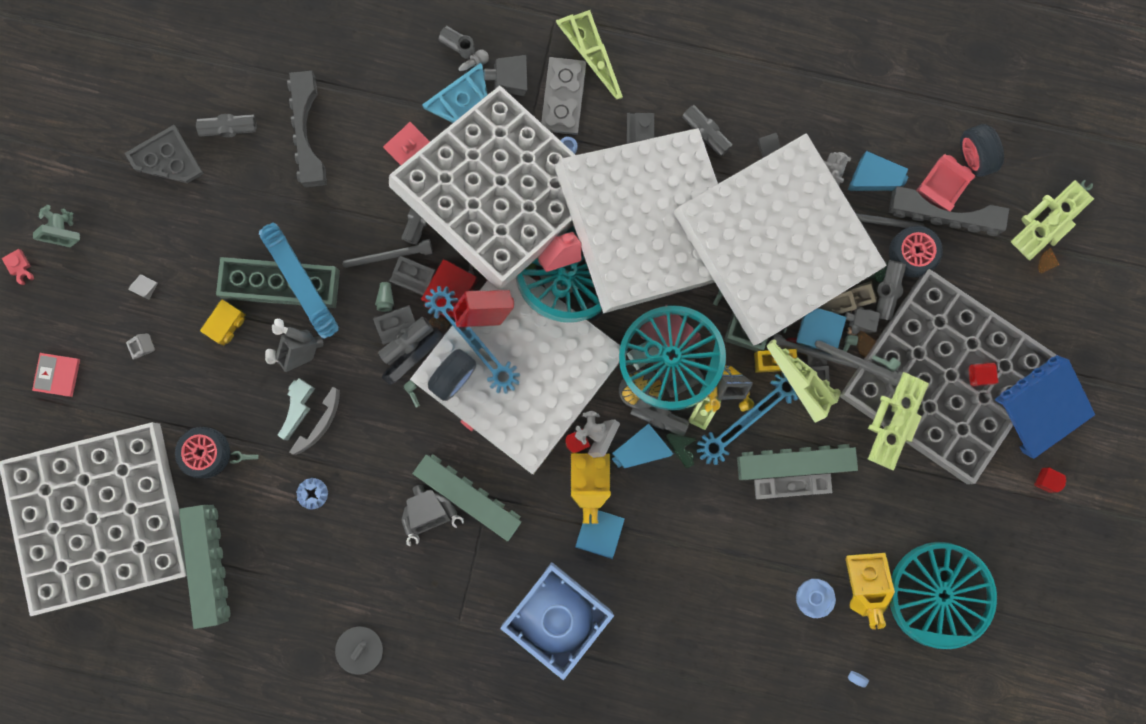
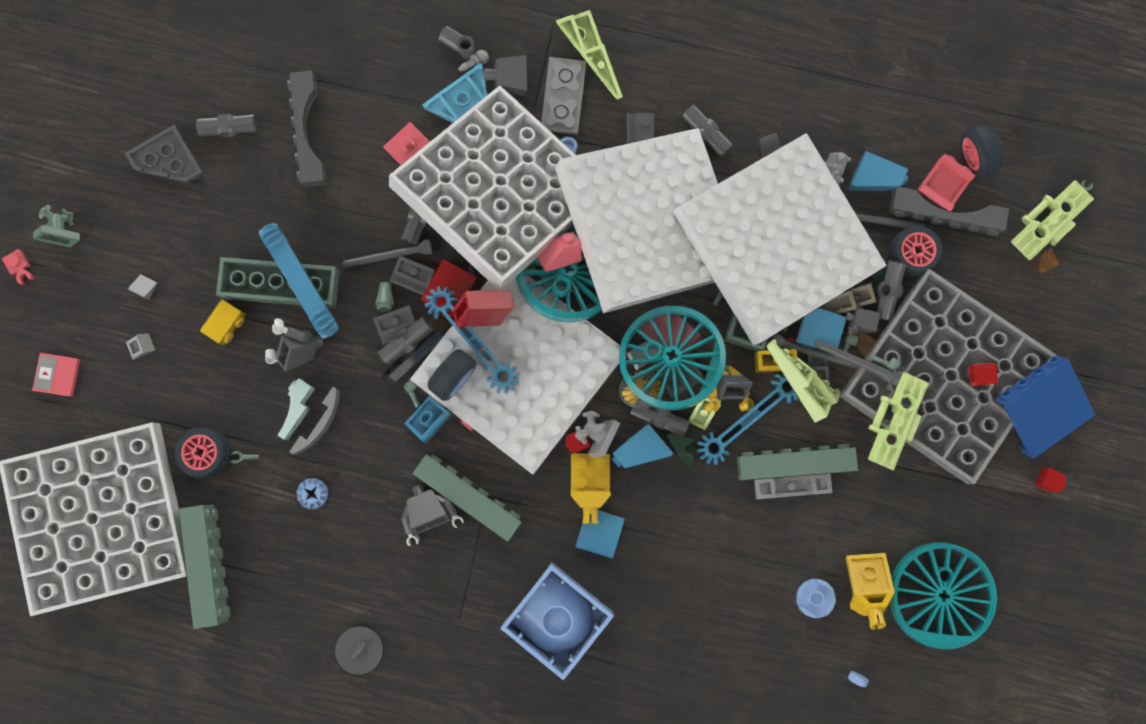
none -> dark azure slope [405,395,452,443]

